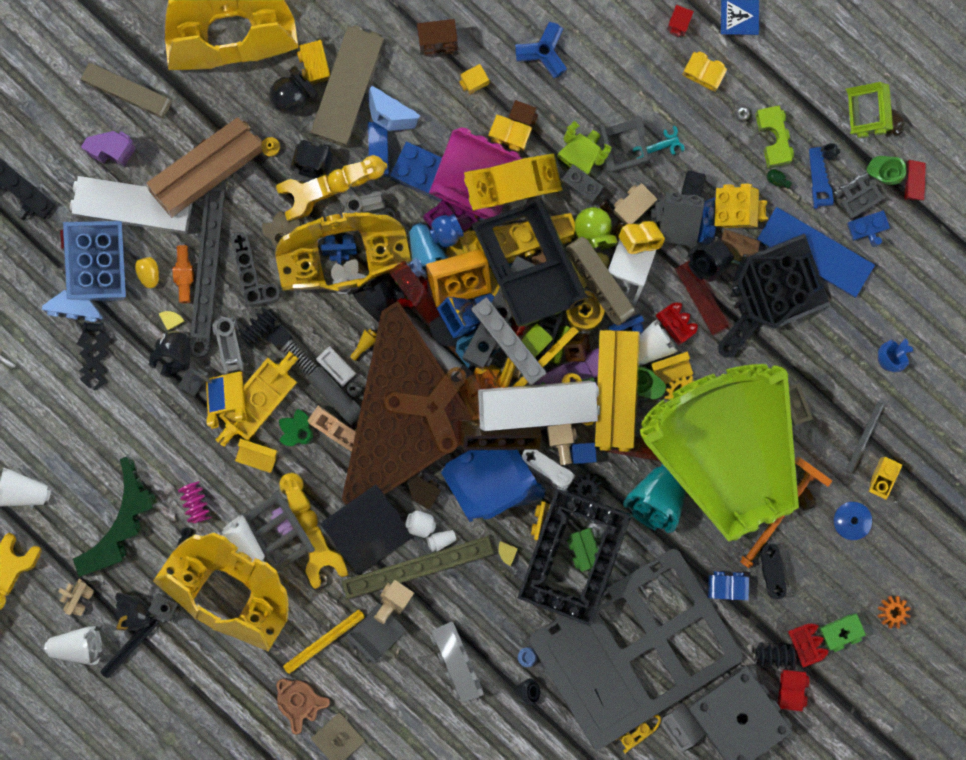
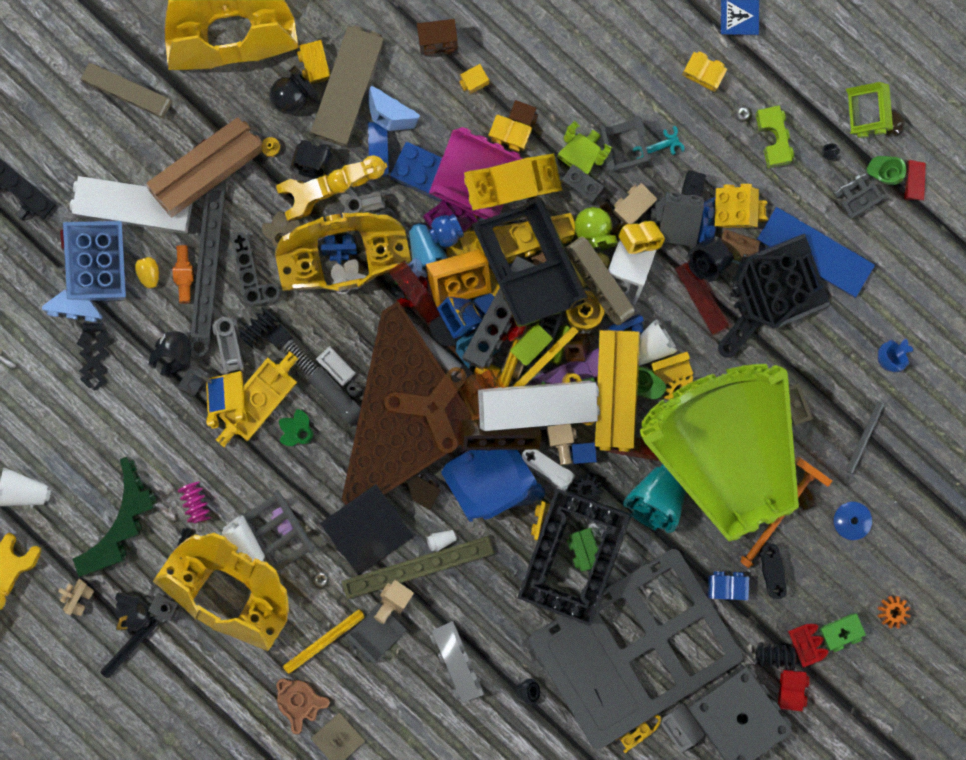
white cone [44,626,102,665] -> none
medium lavender piece [81,131,136,167] -> none
light yellow tile [158,311,185,331] -> none
yellow panel [235,439,279,473] -> none
yellow piece [279,472,348,589] -> none
light nougat slope [307,405,356,451] -> none
yellow cone [350,328,377,361] -> none
black cone [352,275,394,323] -> none
white head [406,510,436,538] -> none
light grey plate [471,297,546,385] -> none
light yellow tile [499,541,518,566] -> none
blue piece [515,22,567,79] -> none
medium blue plate [518,648,537,667] -> none
red plate [655,302,698,346] -> none
red brick [667,5,694,37] -> none
dark green cylinder [766,169,792,189] -> none
blue piece [809,147,833,209] -> none
blue plate [847,210,890,247] -> none
yellow slope [868,457,902,500] -> none

